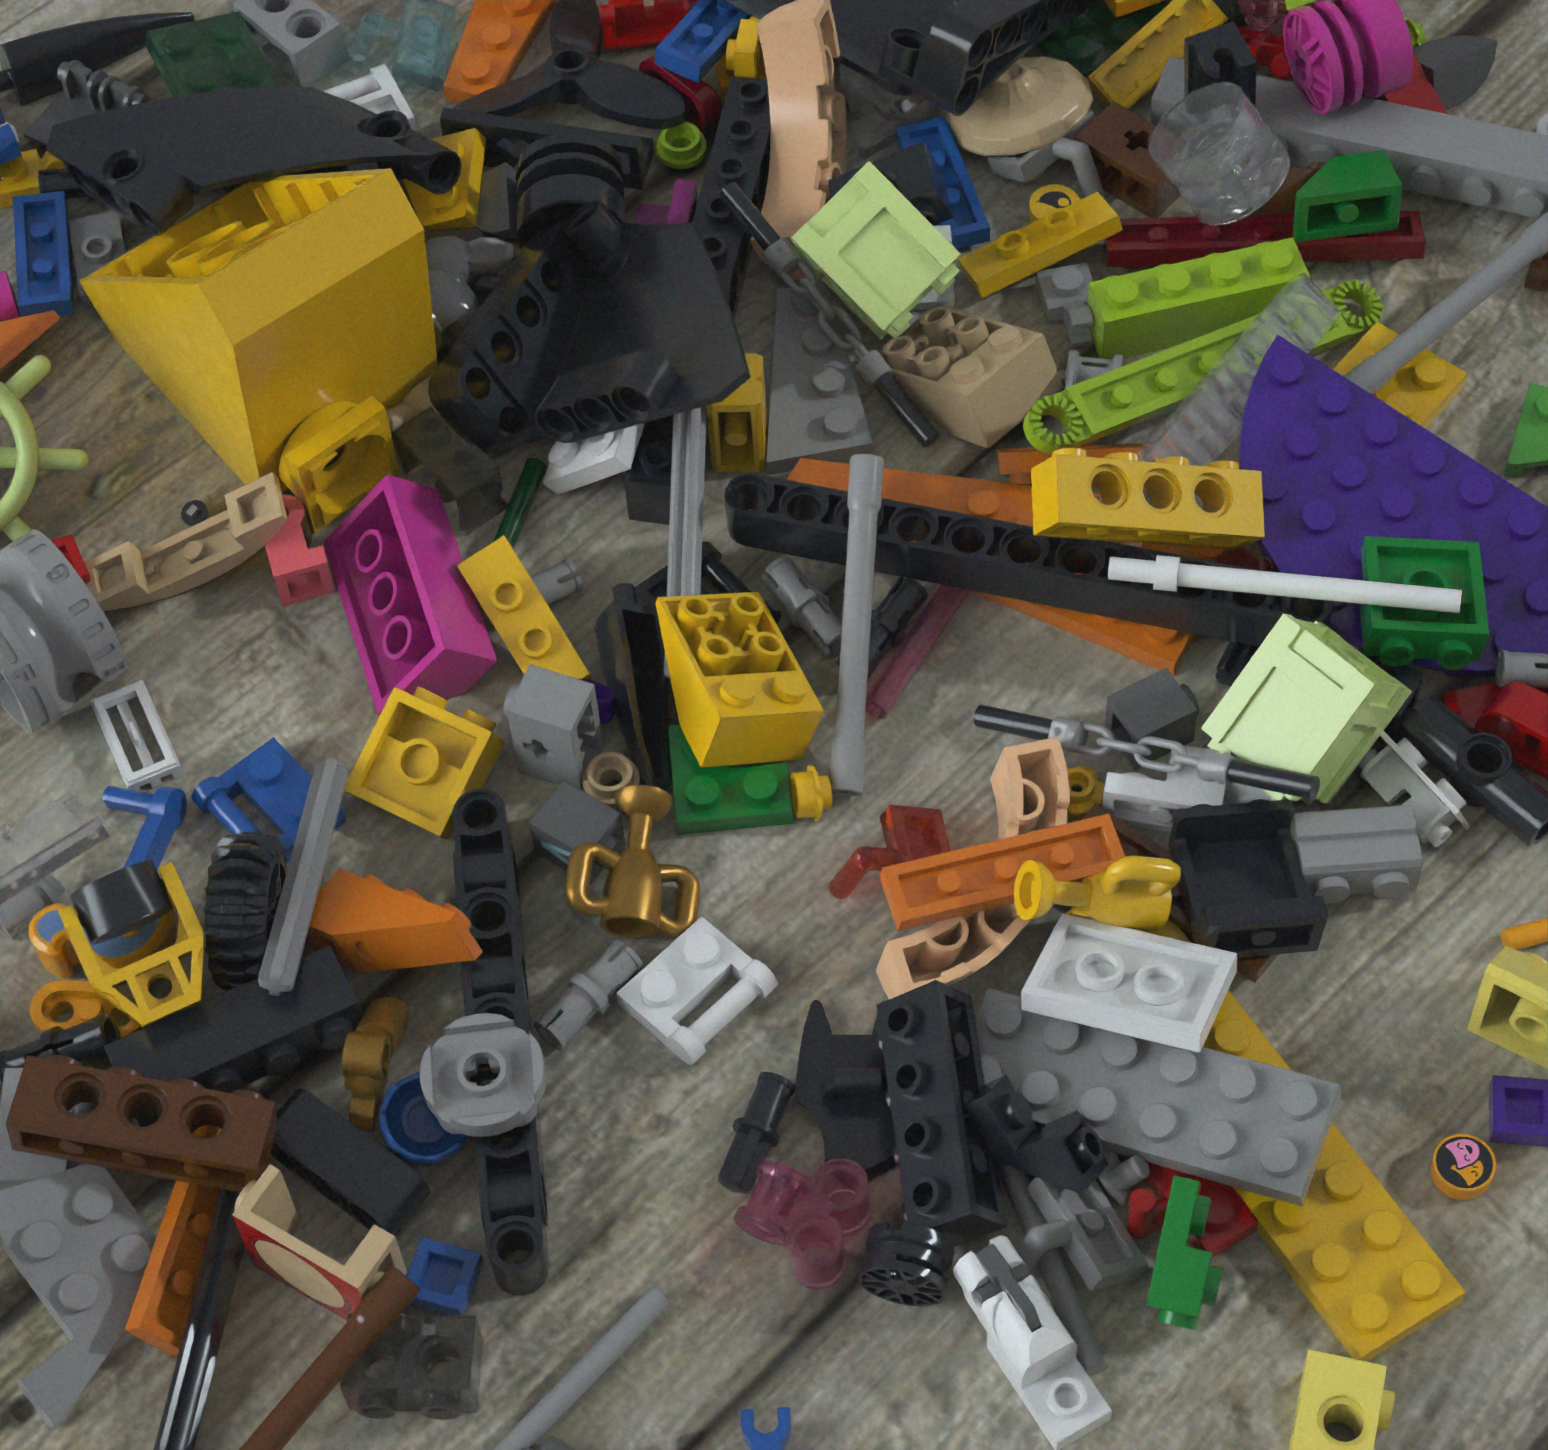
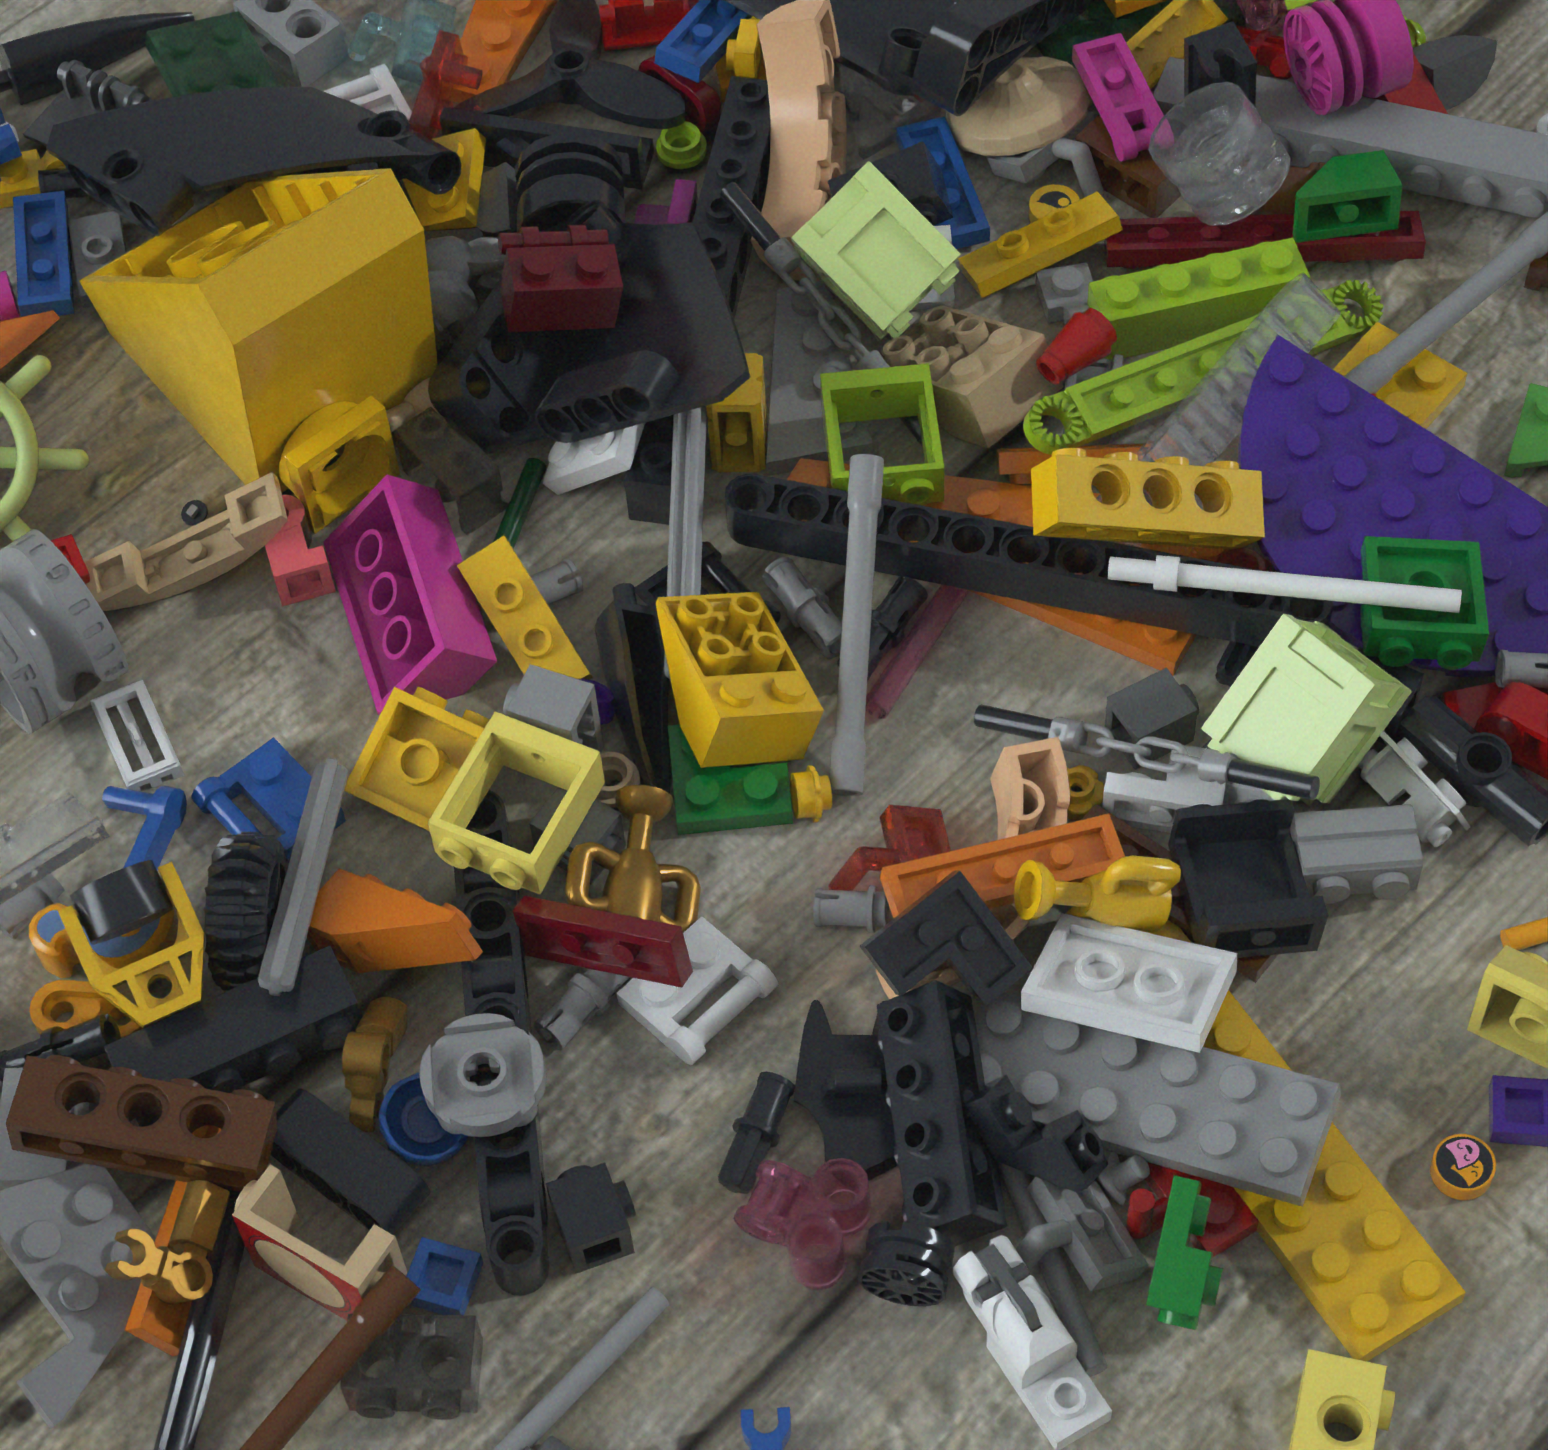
none -> pearl gold bar [105,1180,230,1305]
none -> clear red plate [409,30,483,139]
none -> light yellow window [428,711,605,895]
none -> dark red brick [498,225,623,332]
none -> dark red plate [513,896,693,988]
none -> black brick [546,1162,636,1274]
none -> light grey pin [813,885,889,933]
none -> lime window [820,363,945,506]
none -> black plate [860,870,1033,1006]
none -> red cone [1036,308,1117,385]
none -> dark pink plate [1072,33,1172,162]

